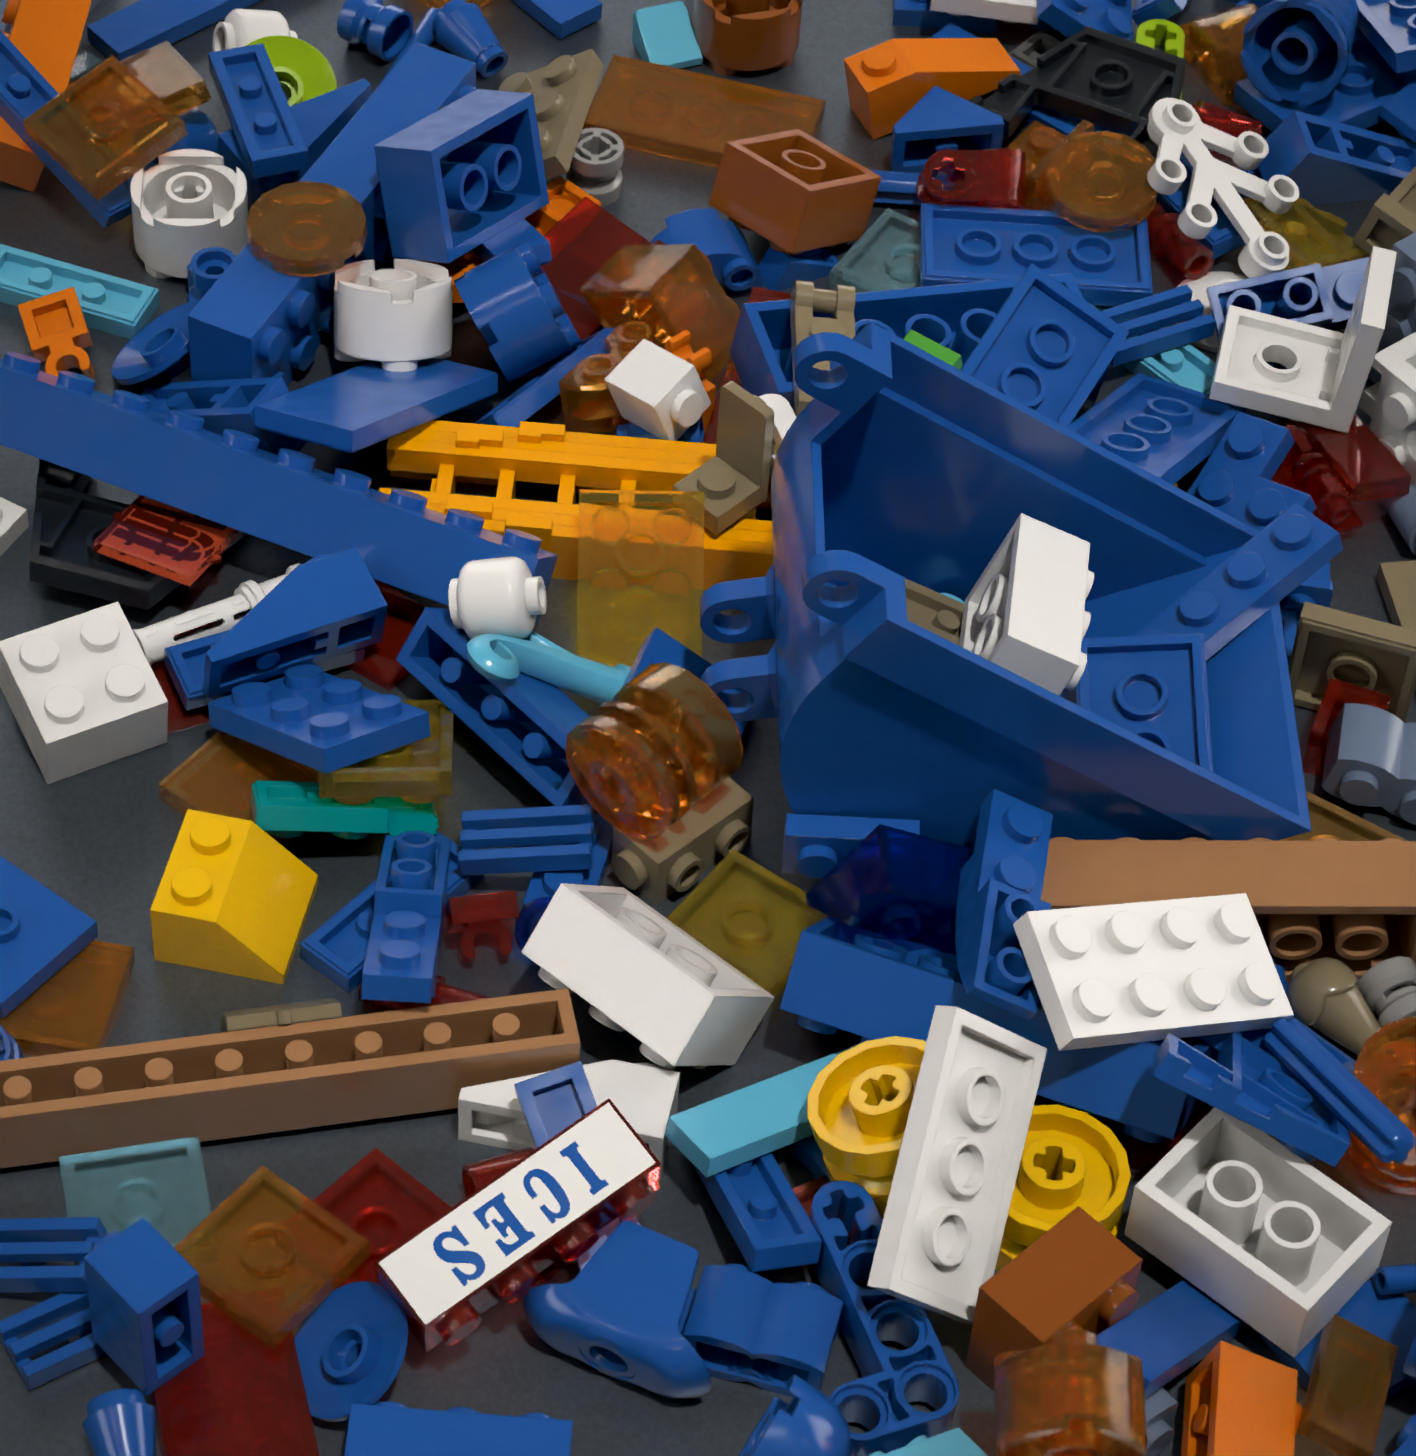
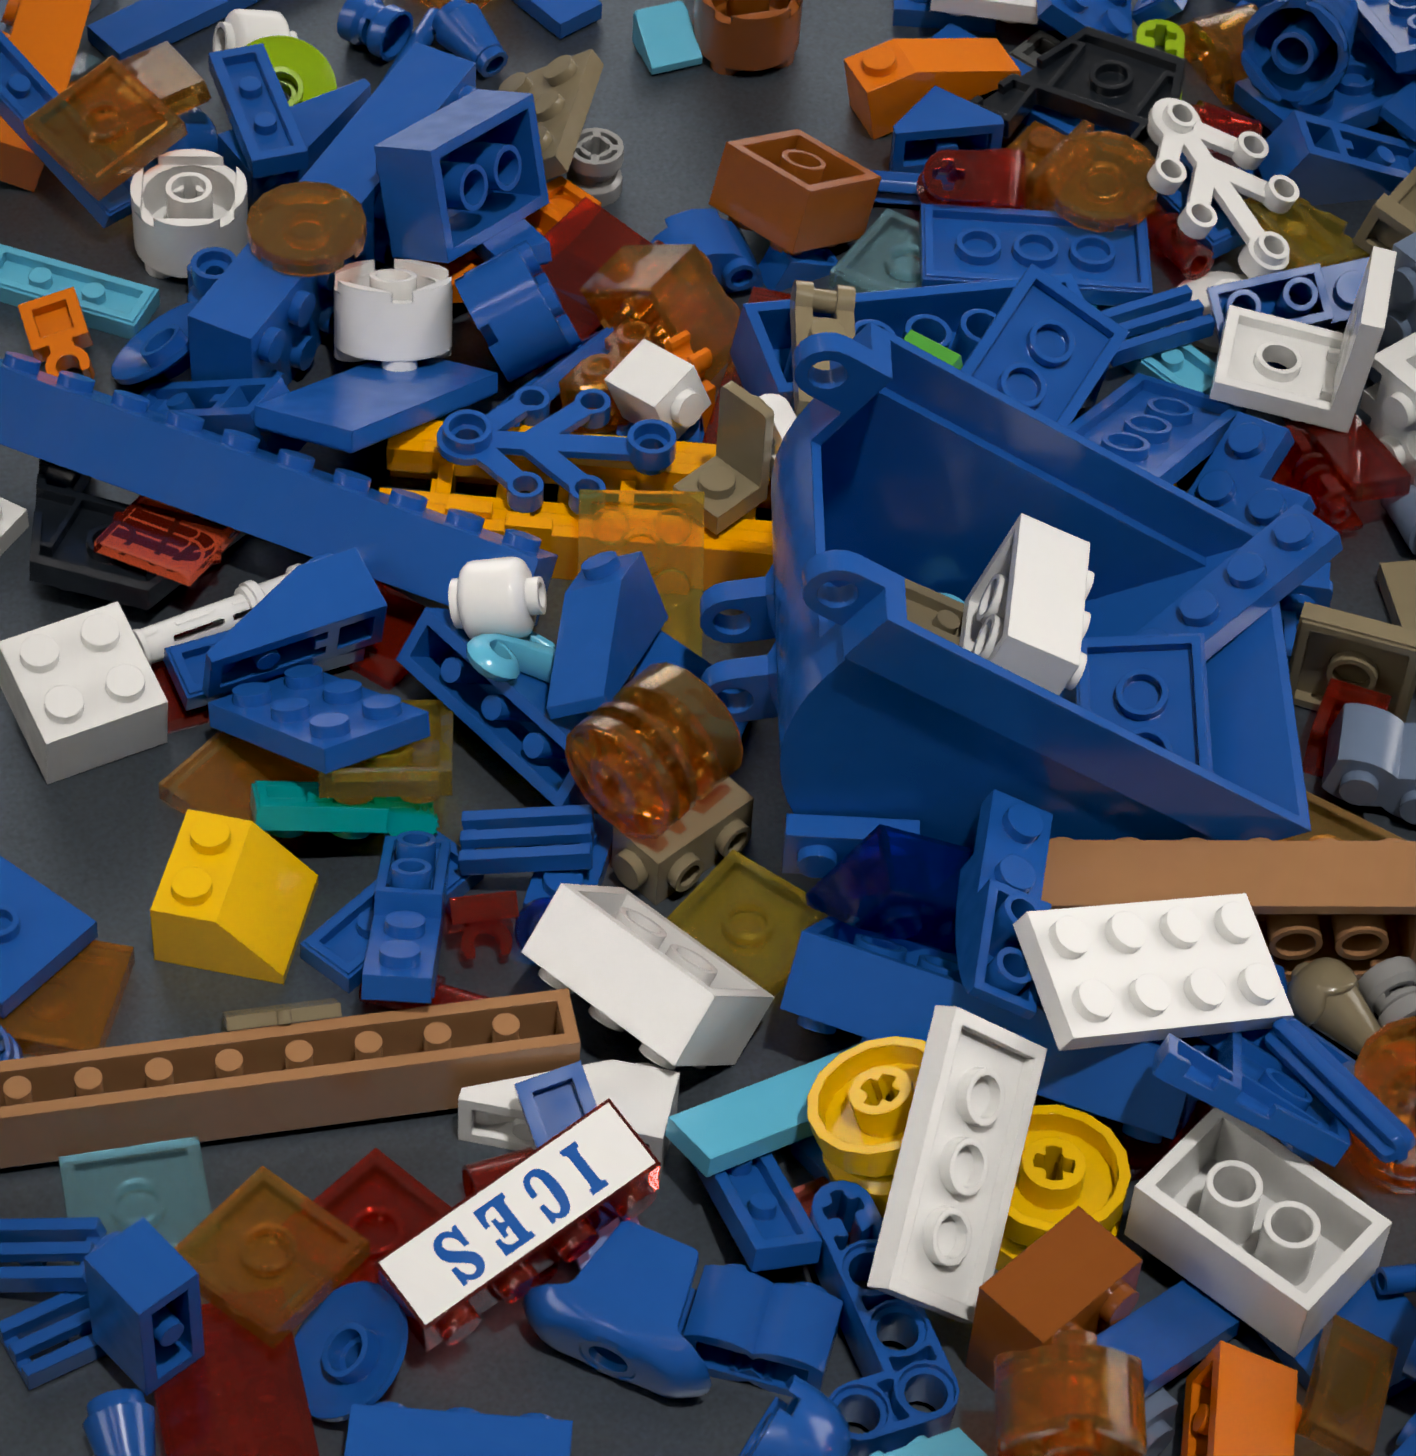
clear orange tile [582,55,825,168] -> none
none -> blue plant [437,385,677,516]
none -> blue slope [546,551,669,719]

